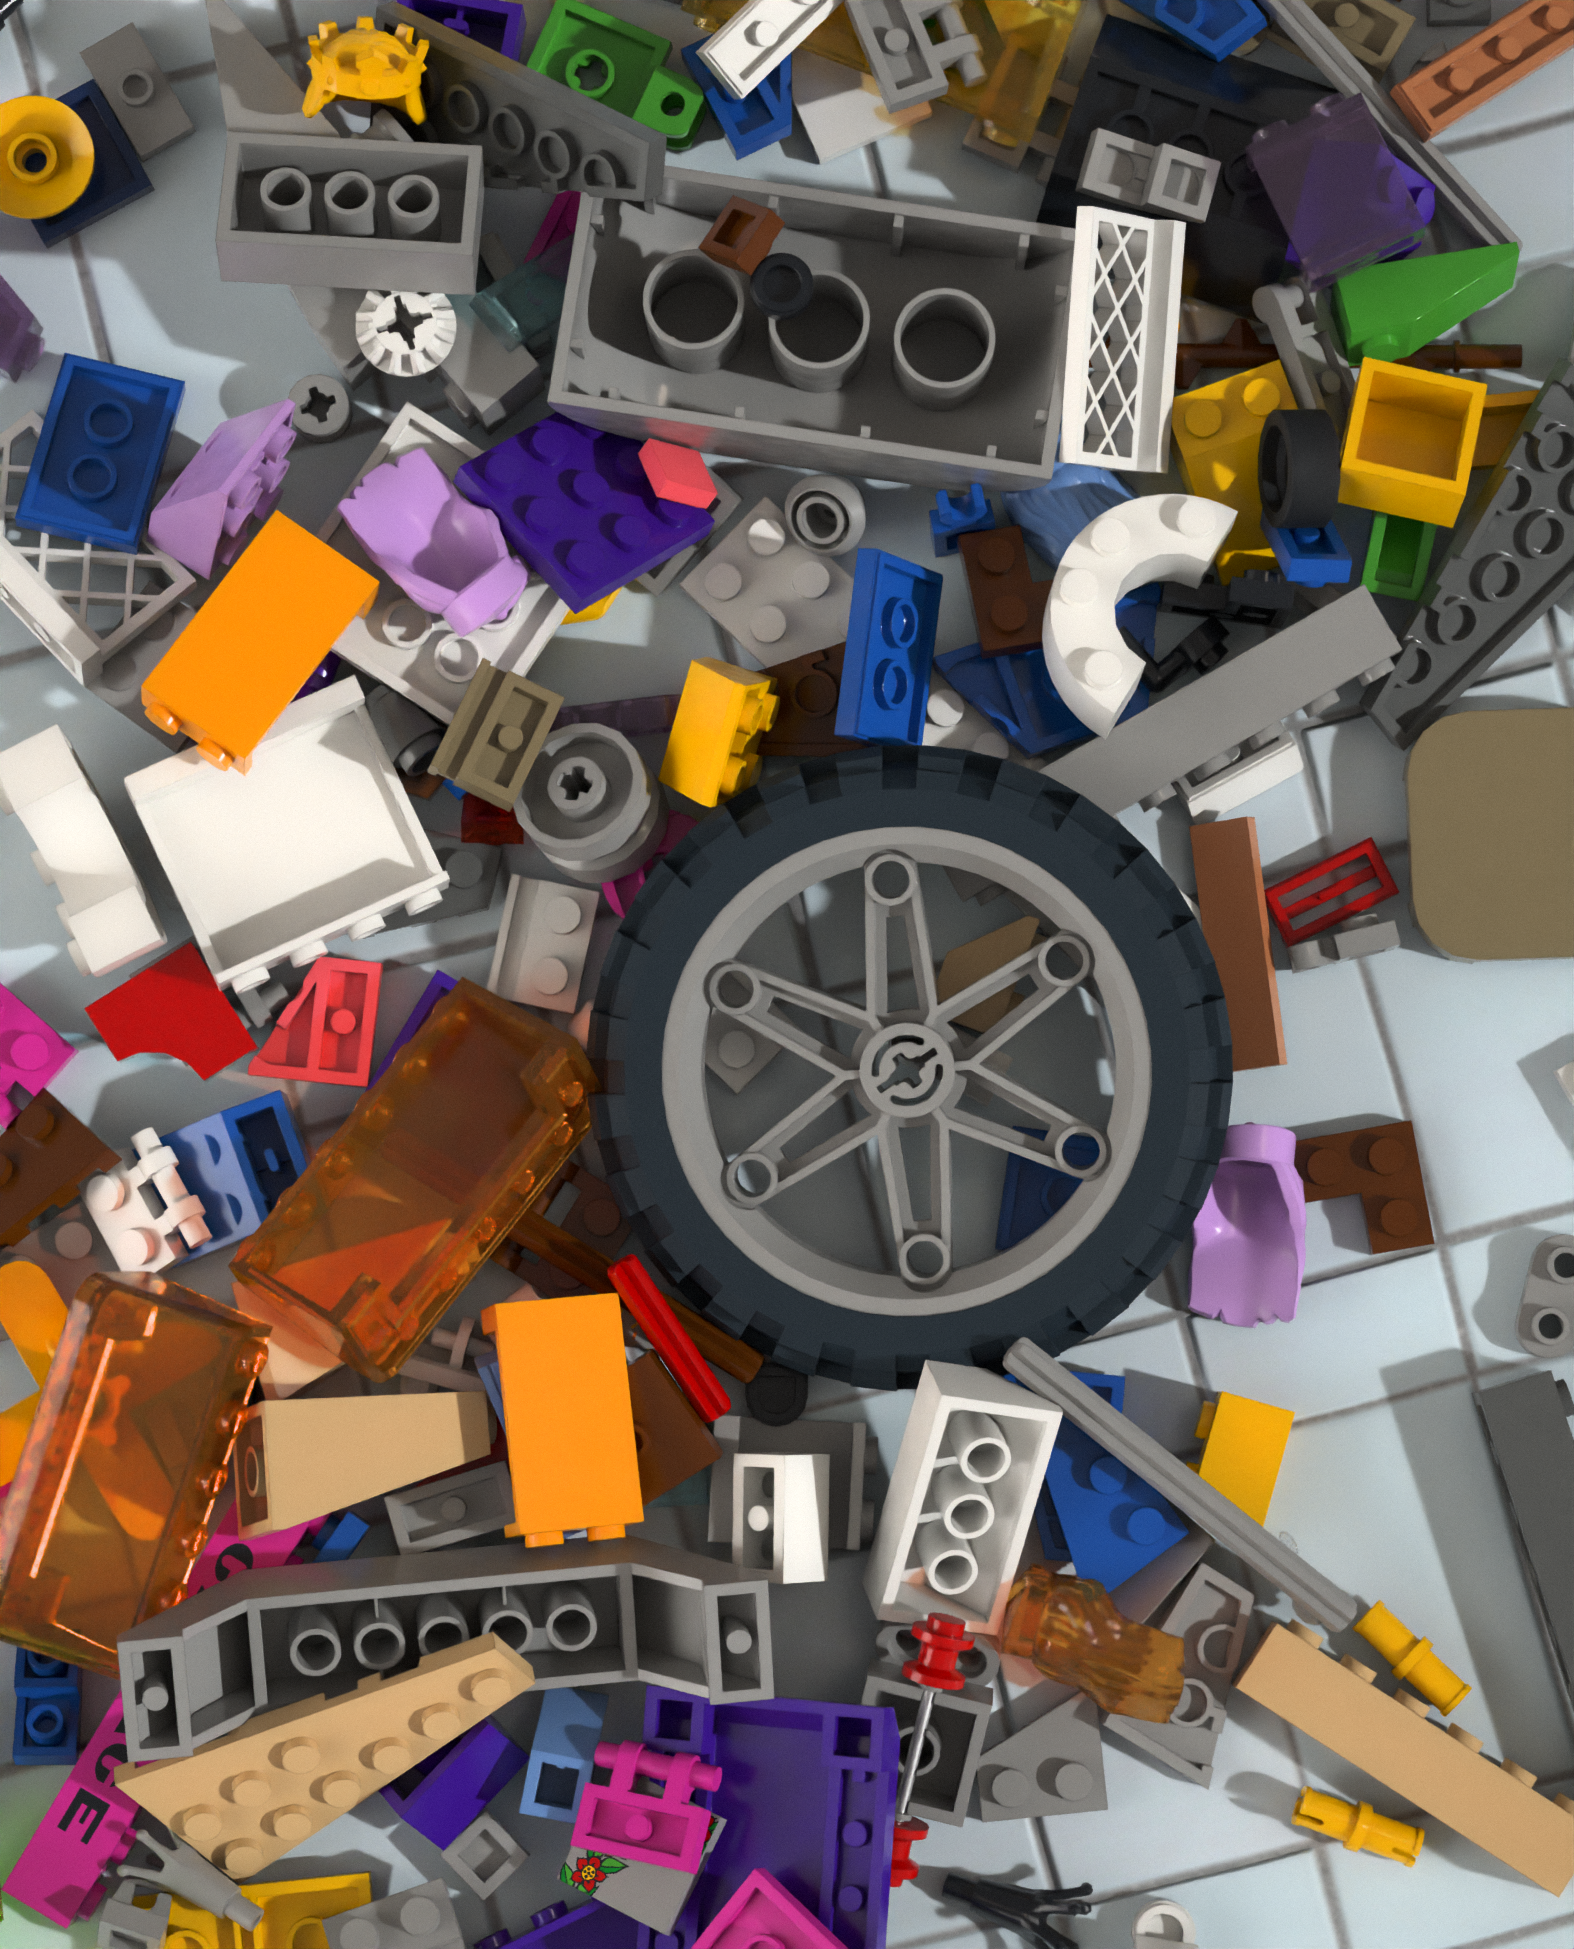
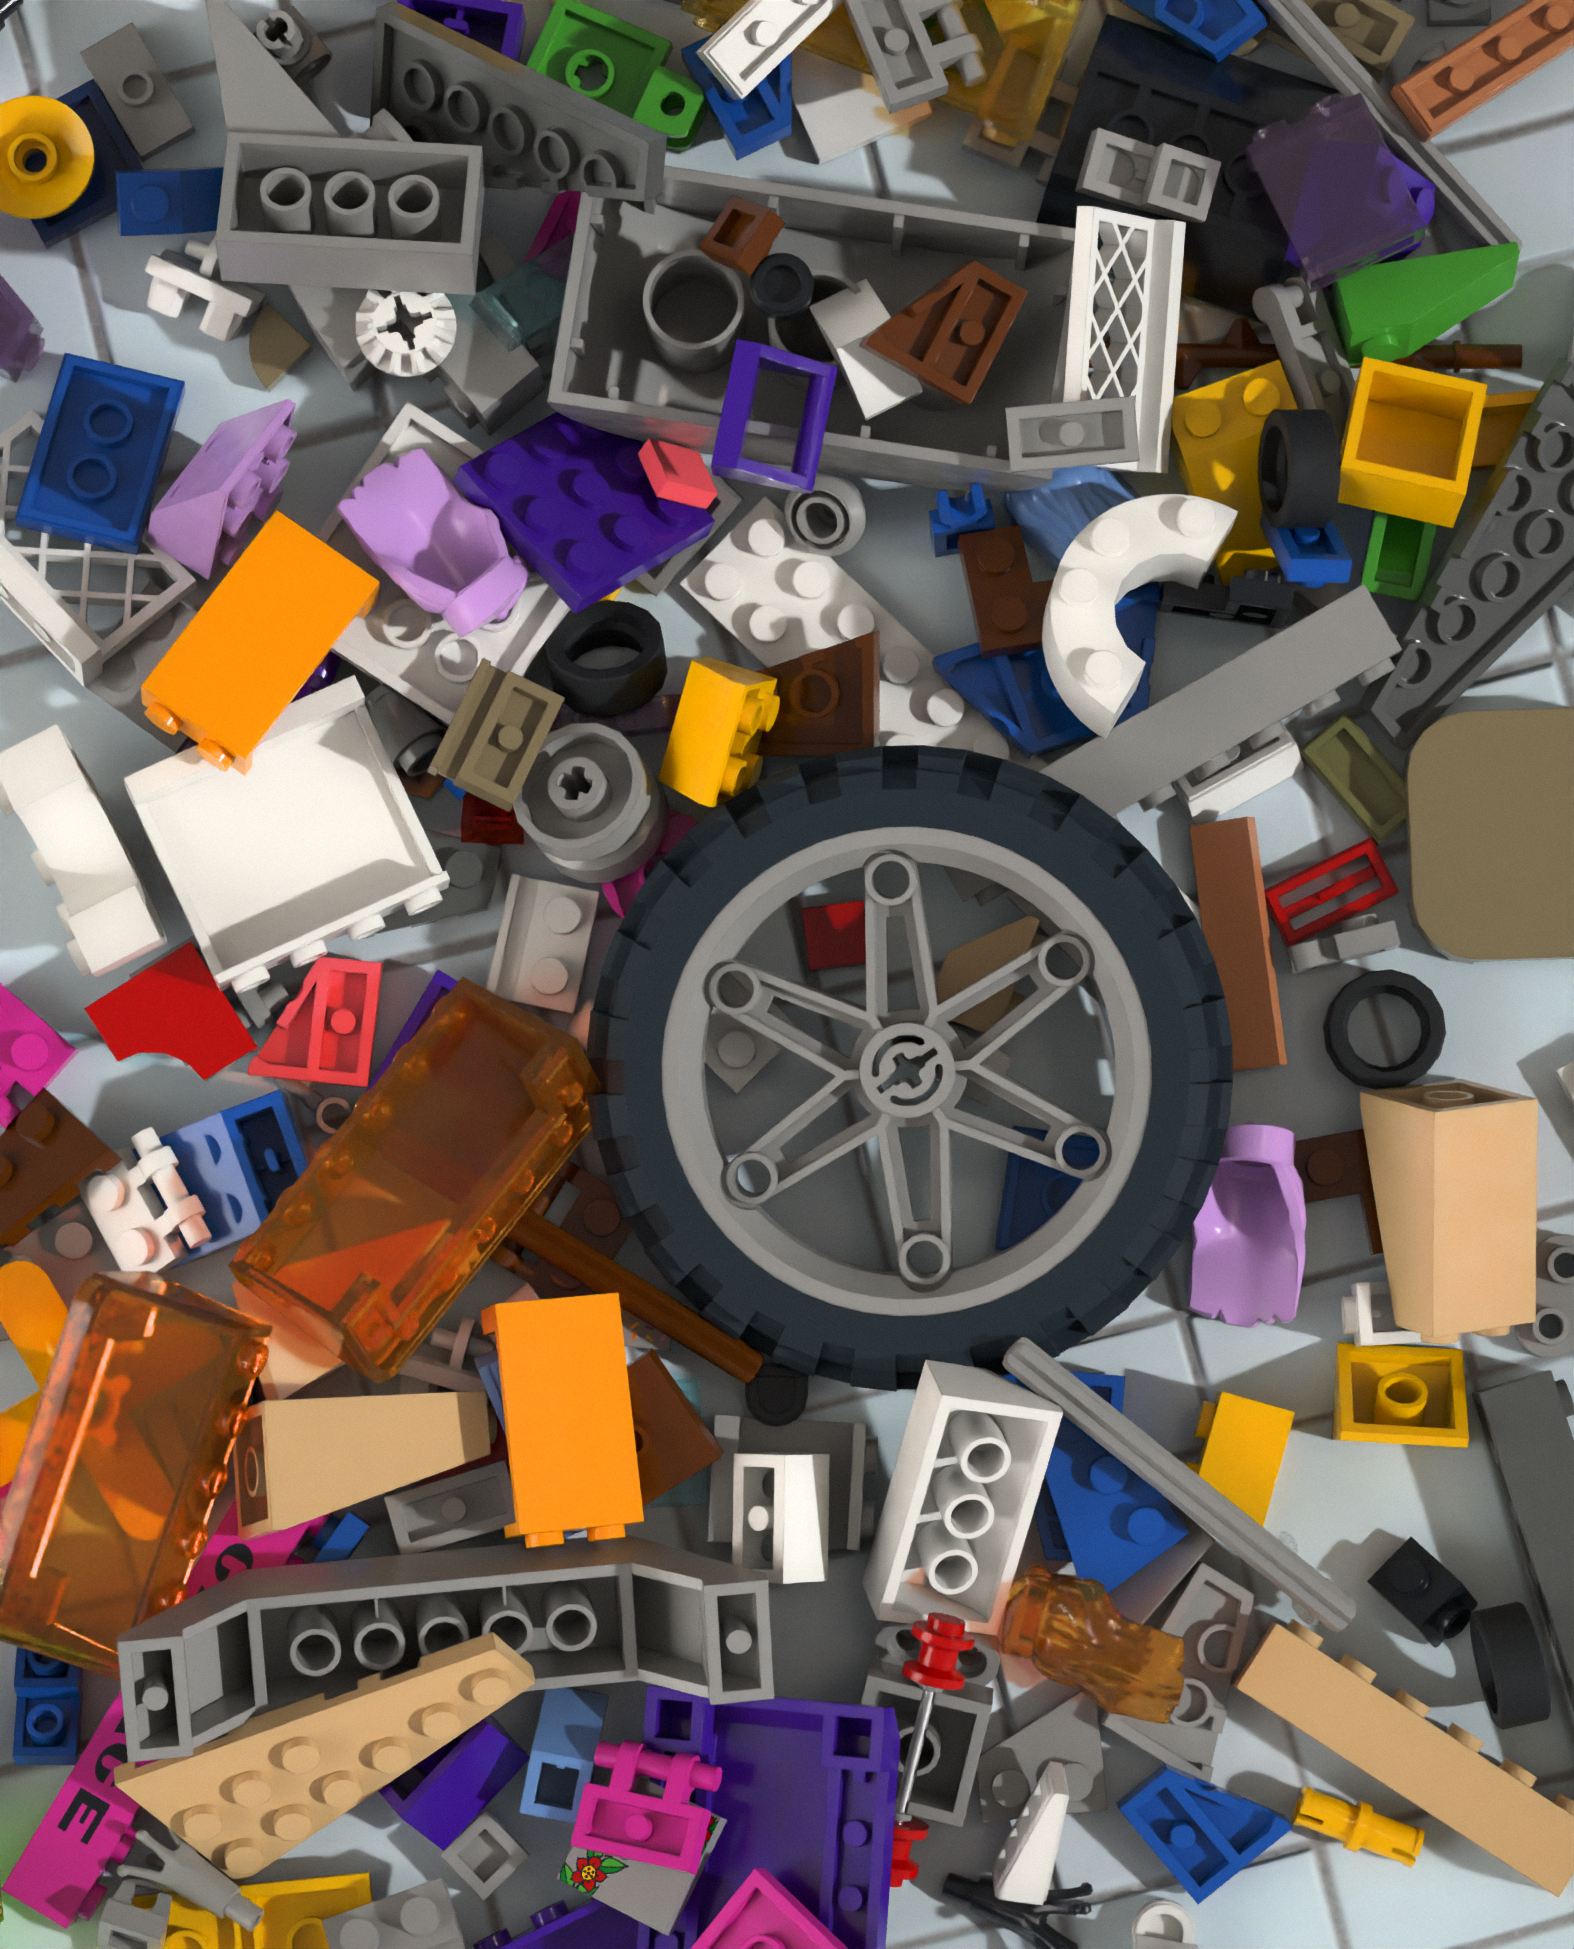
light grey wheel [288,374,353,444] -> none
yellow hair [302,16,429,125] -> none
red axle [607,1254,731,1423] -> none
blue tile [834,548,943,747] -> none
black plate [1119,615,1230,693] -> none
yellow pin [1352,1600,1472,1717] -> none
none -> blue slope [115,166,224,236]
none -> white hips [145,235,267,342]
none -> dark tan tile [249,302,313,392]
none -> light grey pin [253,6,332,87]
none -> light grey hand [273,1078,353,1134]
none -> black tyre [545,600,668,716]
none -> dark purple tile [711,339,838,493]
none -> red tile [802,900,866,972]
none -> white slope [809,279,923,421]
none -> reddish brown wing [859,260,1028,406]
none -> white slope [992,1761,1069,1906]
none -> light grey plate [1005,396,1140,473]
none -> blue wing [1116,1763,1293,1904]
none -> olive tile [1299,711,1407,847]
none -> black tyre [1323,969,1446,1090]
none -> yellow slope [1332,1342,1469,1448]
none -> white bracket [1341,1281,1423,1347]
none -> tan slope [1360,1079,1538,1345]
none -> black bracket [1367,1537,1478,1648]
none -> black tyre [1470,1602,1551,1730]

